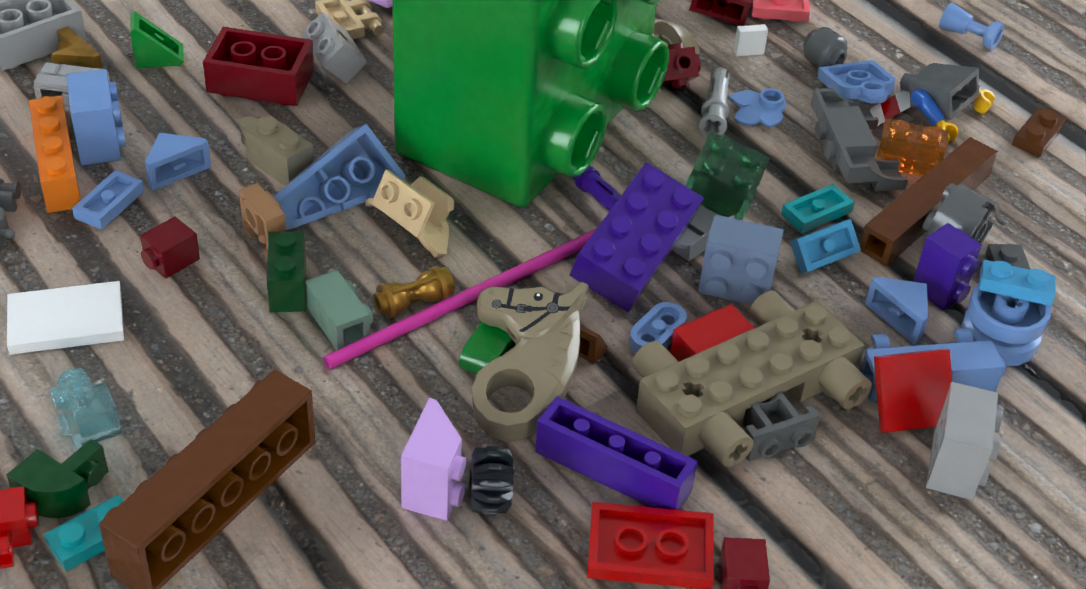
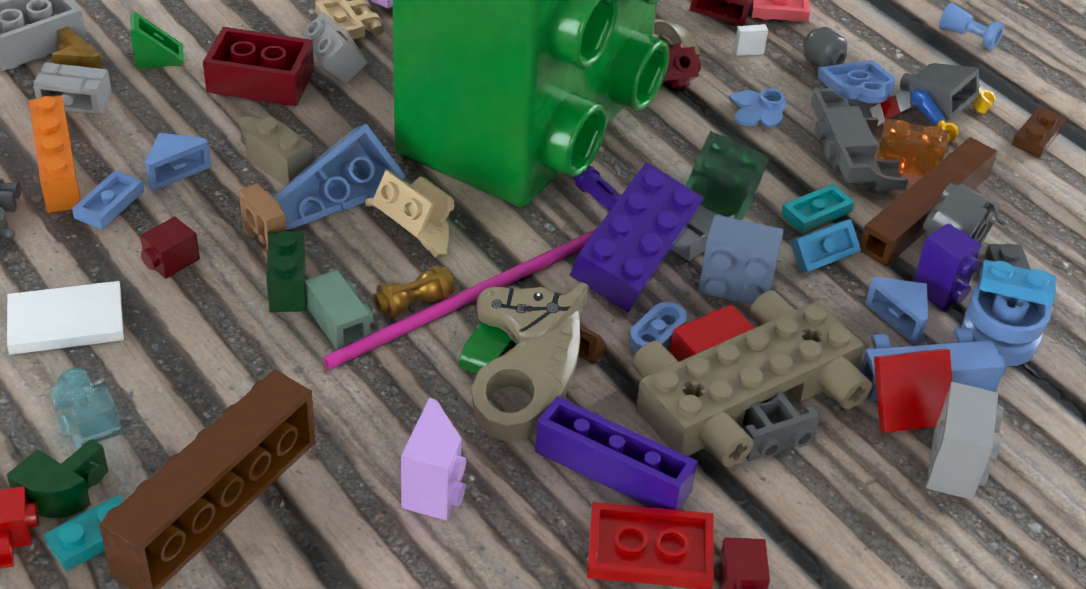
medium blue brick [66,69,126,166] -> none
black gear [468,446,514,515] -> none
light grey pin [699,67,730,138] -> none

